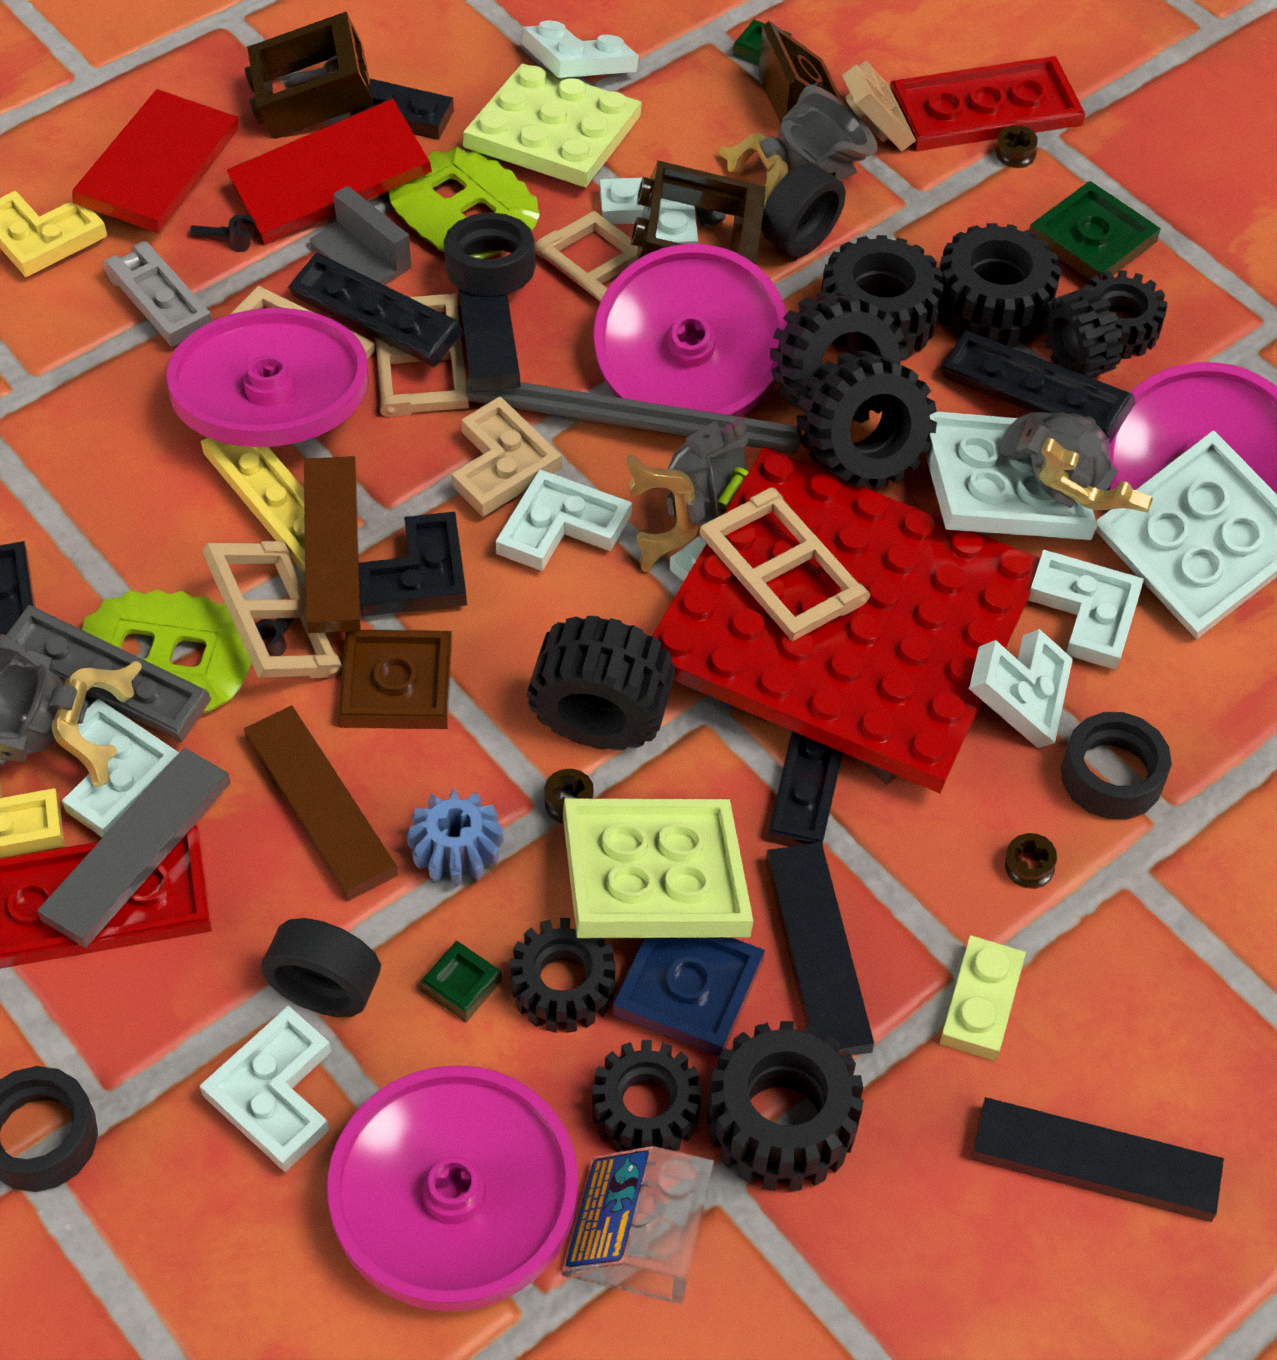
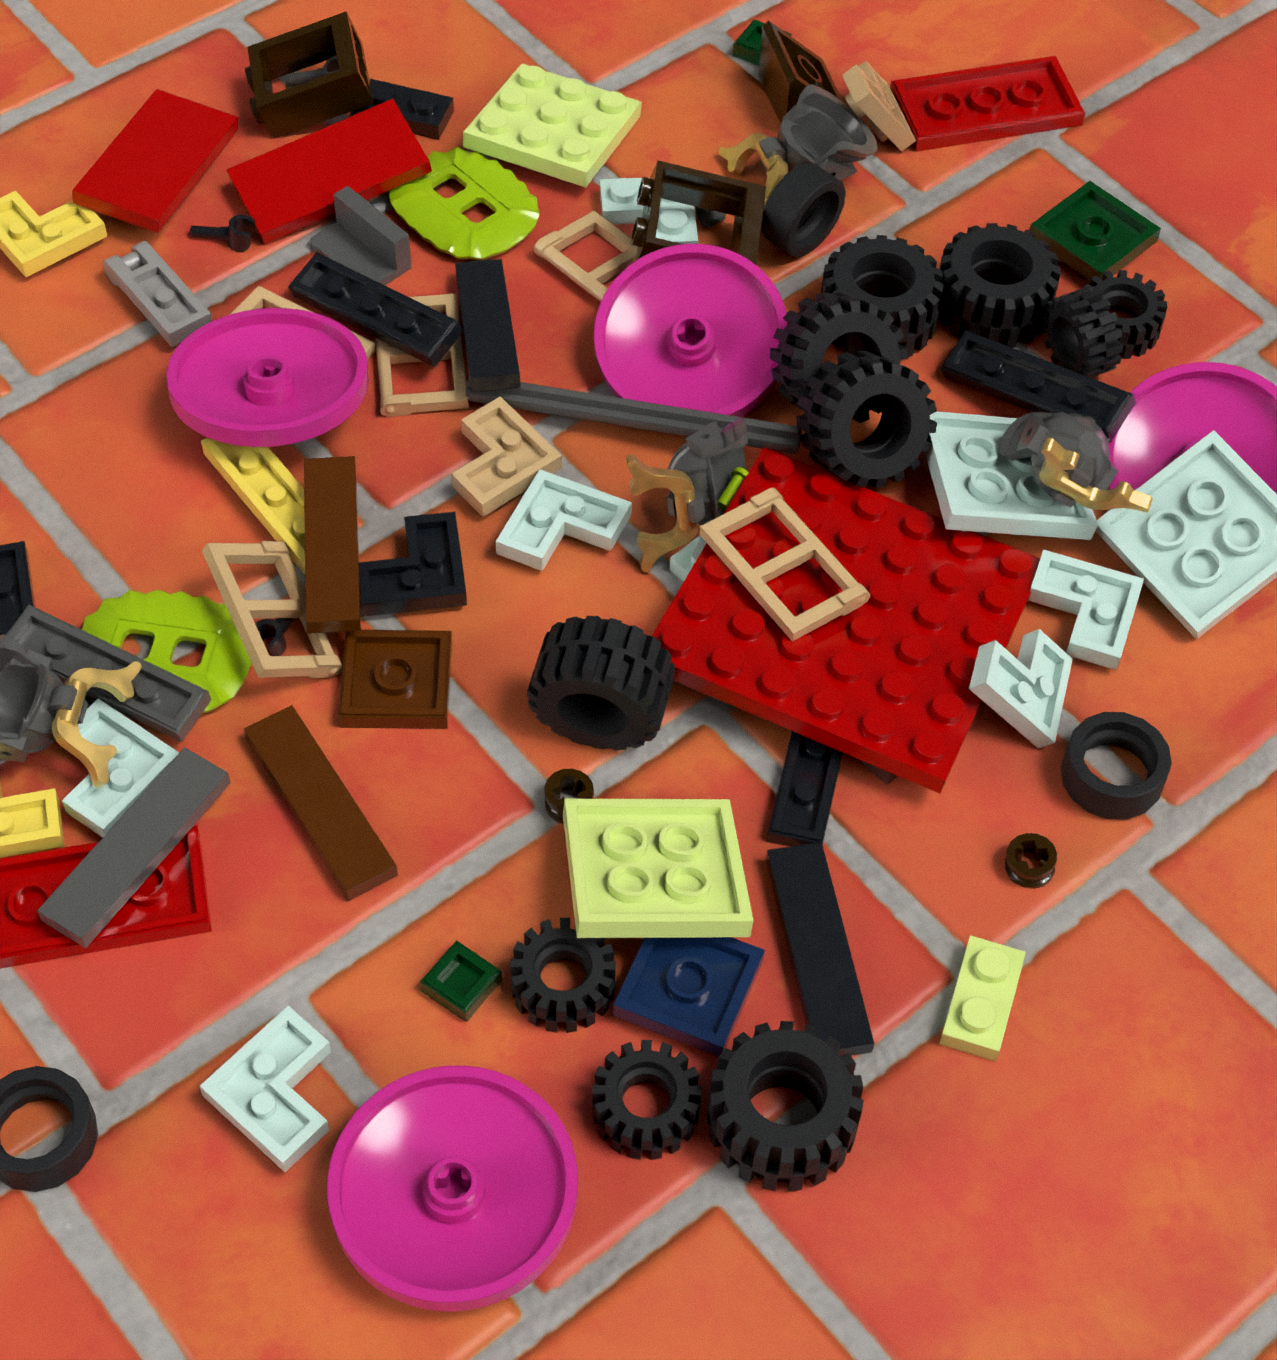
black tyre [261,918,381,1017] -> none
medium blue gear [407,788,504,887] -> none
black tyre [444,212,536,297] -> none
light aqua plate [521,20,639,78] -> none
clear slope [562,1146,714,1305] -> none
black tile [971,1097,1224,1222] -> none
dark brown bush [996,125,1038,168] -> none

